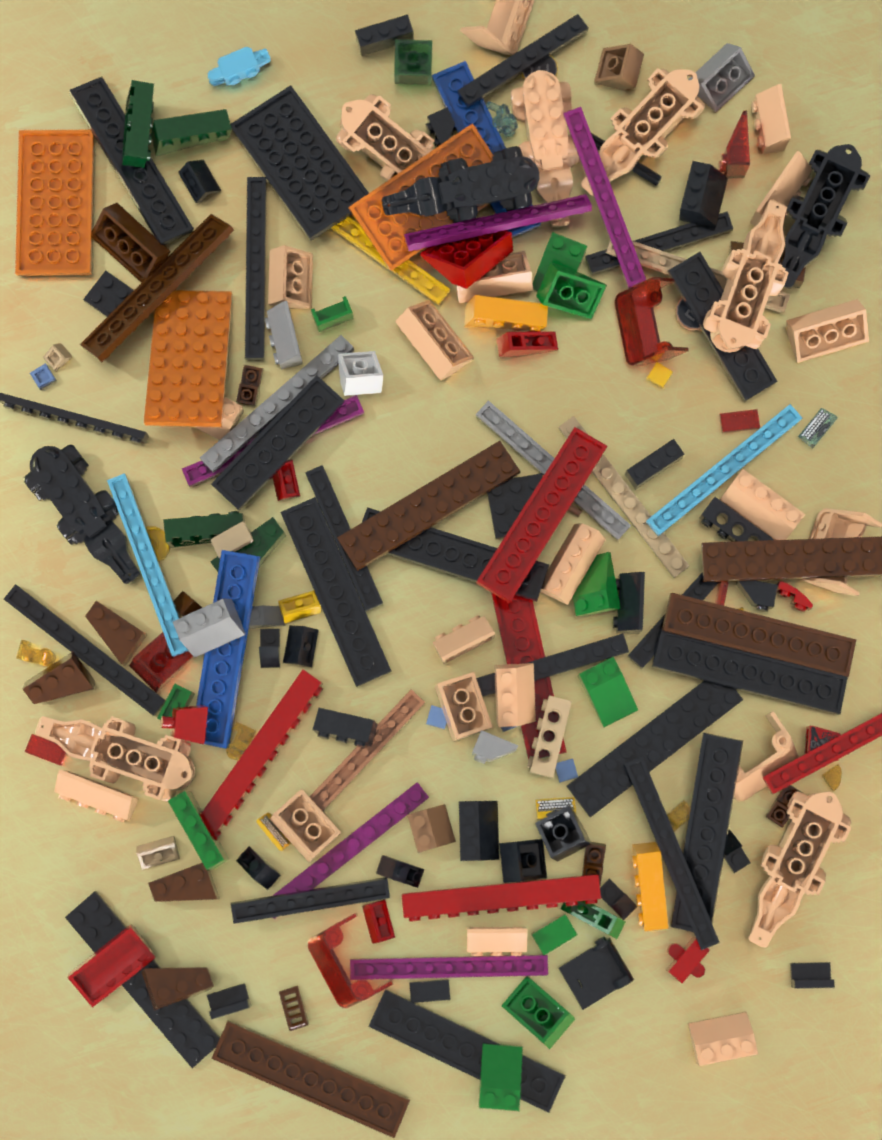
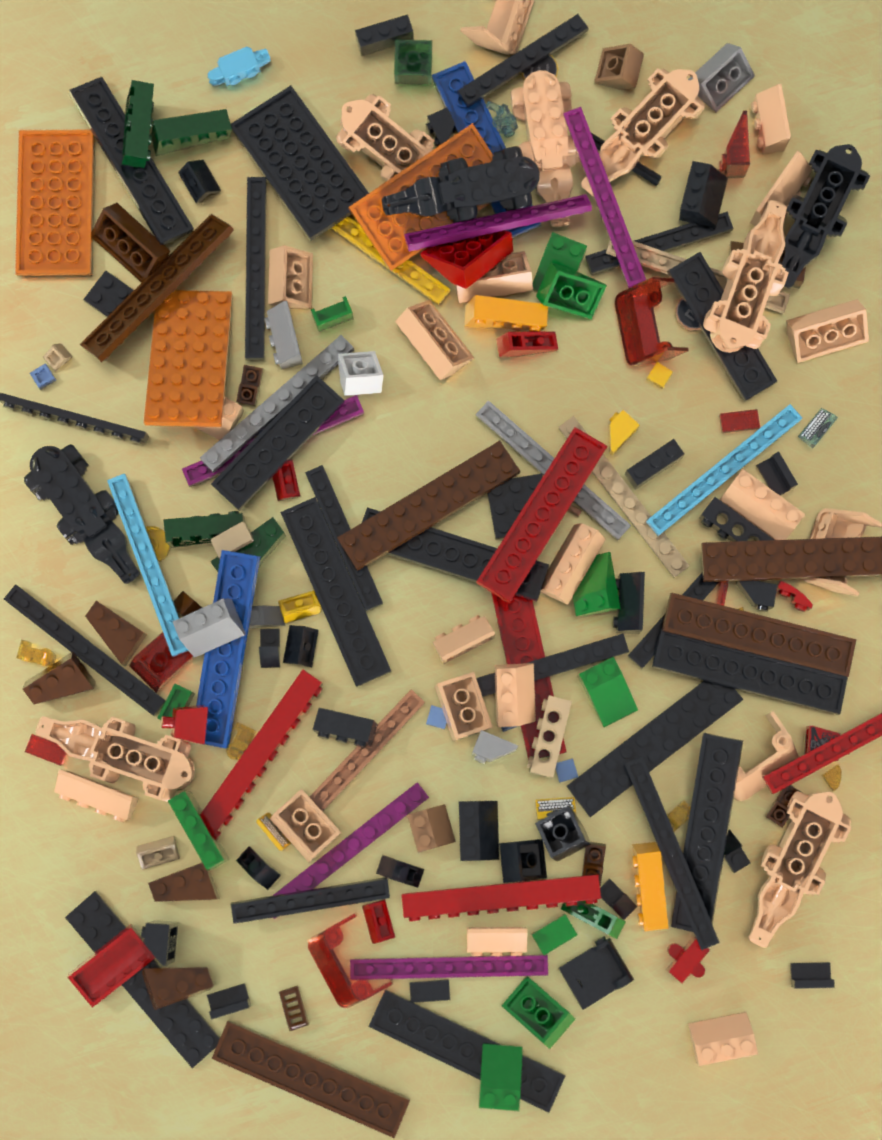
none -> black slope [141,920,179,966]
none -> yellow slope [609,410,640,456]
none -> black panel [756,452,798,496]

